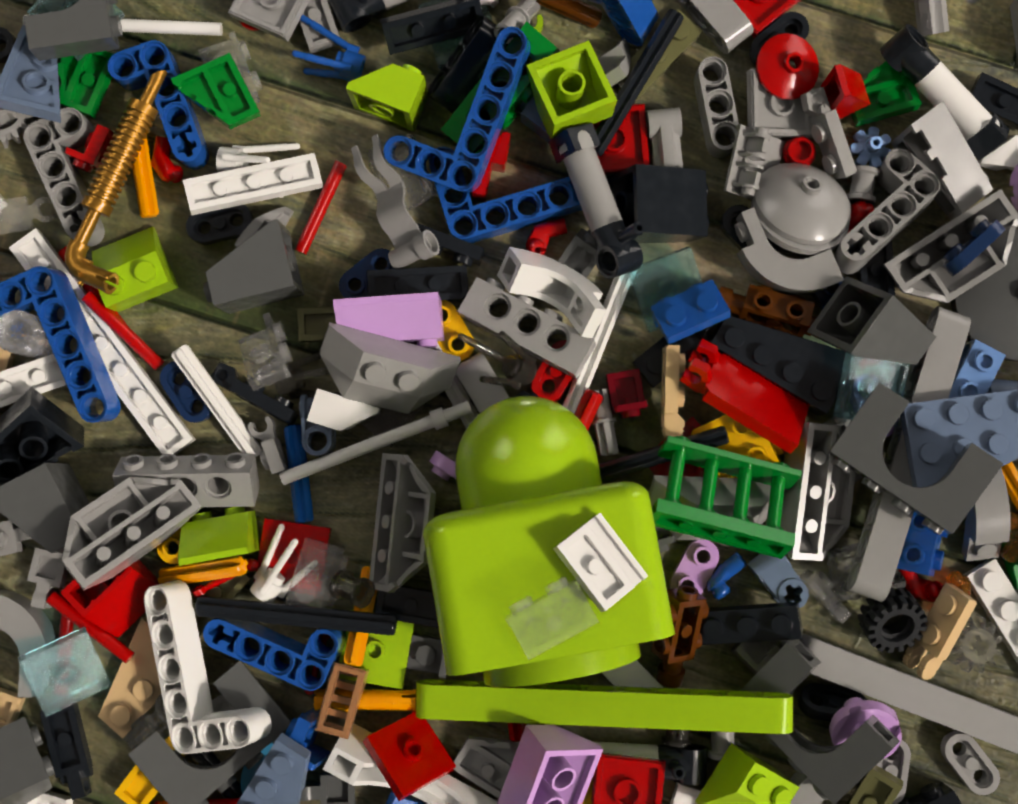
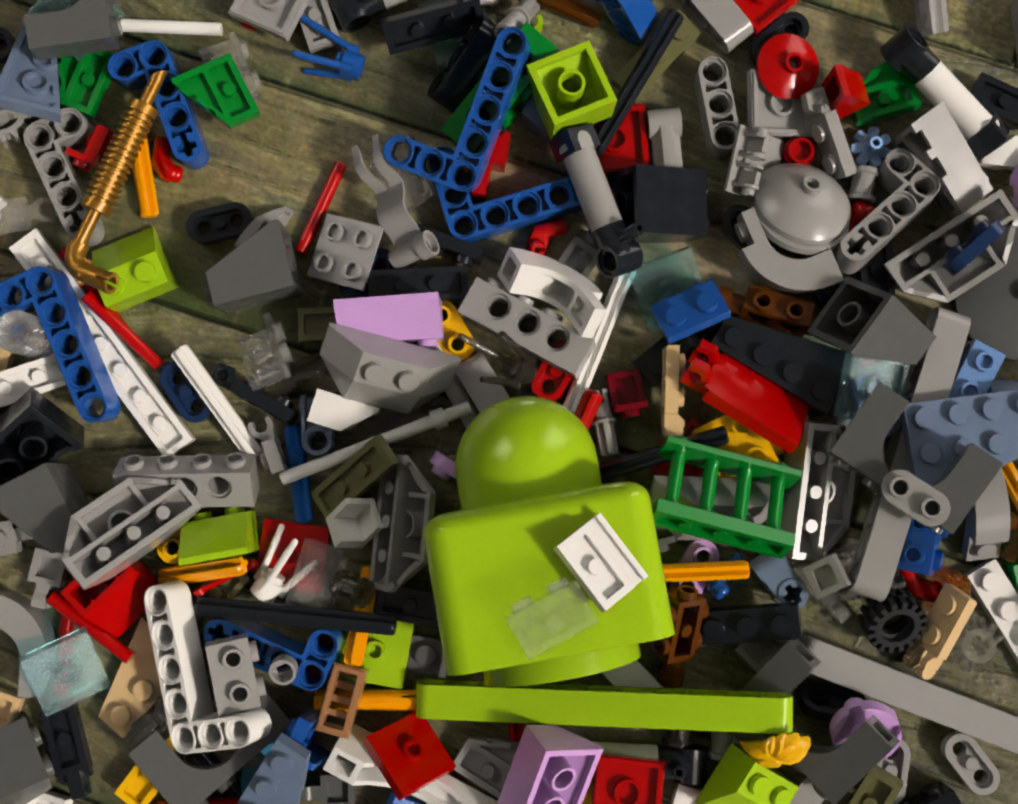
white plate [183,153,323,215] -> none
white plant [216,143,300,198] -> none
lime slope [346,63,428,132] -> none
light grey slope [598,38,631,87] -> none
none -> light grey brick [205,633,267,716]
none -> light grey hinge [269,654,298,685]
none -> light grey hinge [307,213,384,291]
none -> olive plate [310,435,400,518]
none -> white panel [325,498,383,548]
none -> light orange axle [662,560,750,583]
none -> yellow hat [739,732,811,768]
none -> light grey tile [802,553,852,600]
none -> light grey plate [880,469,951,526]

